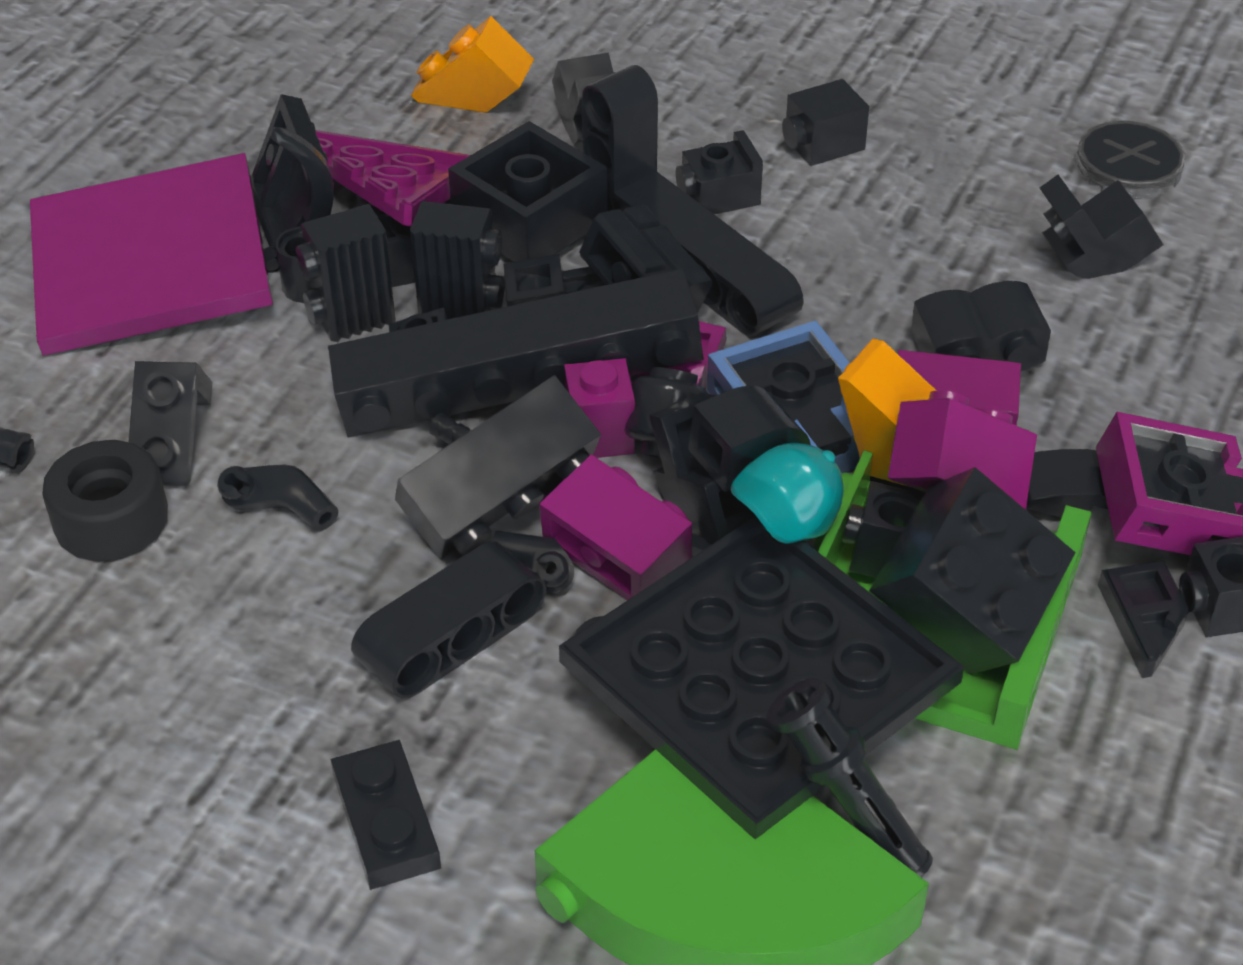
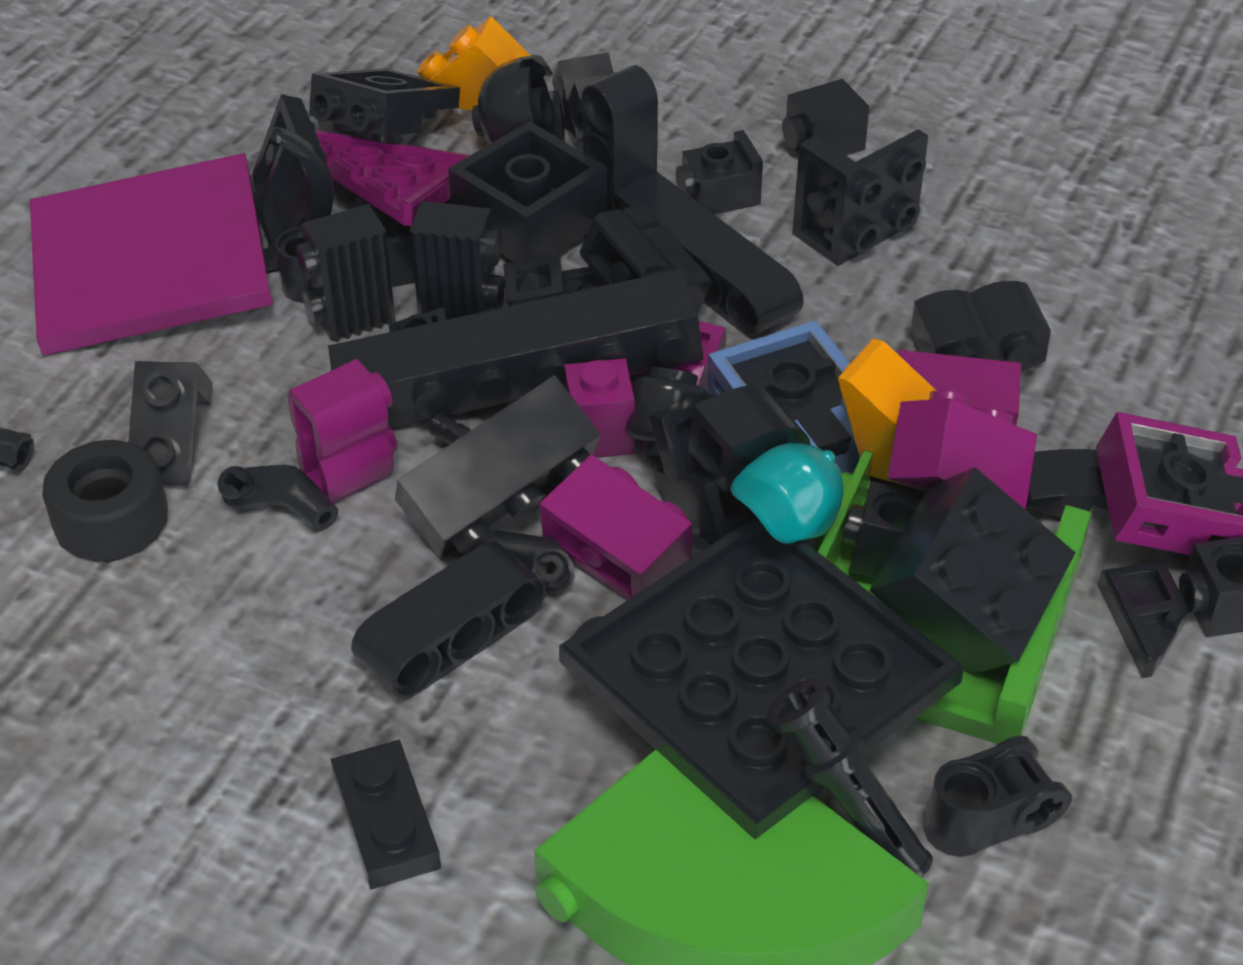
black brick [1039,174,1164,279] -> none
tile [1075,120,1186,200] -> none
none -> magenta brick [288,359,398,503]
none -> black plate [309,68,460,143]
none -> black cylinder [472,55,565,145]
none -> black bracket [792,129,928,266]
none -> black piece [924,736,1072,857]

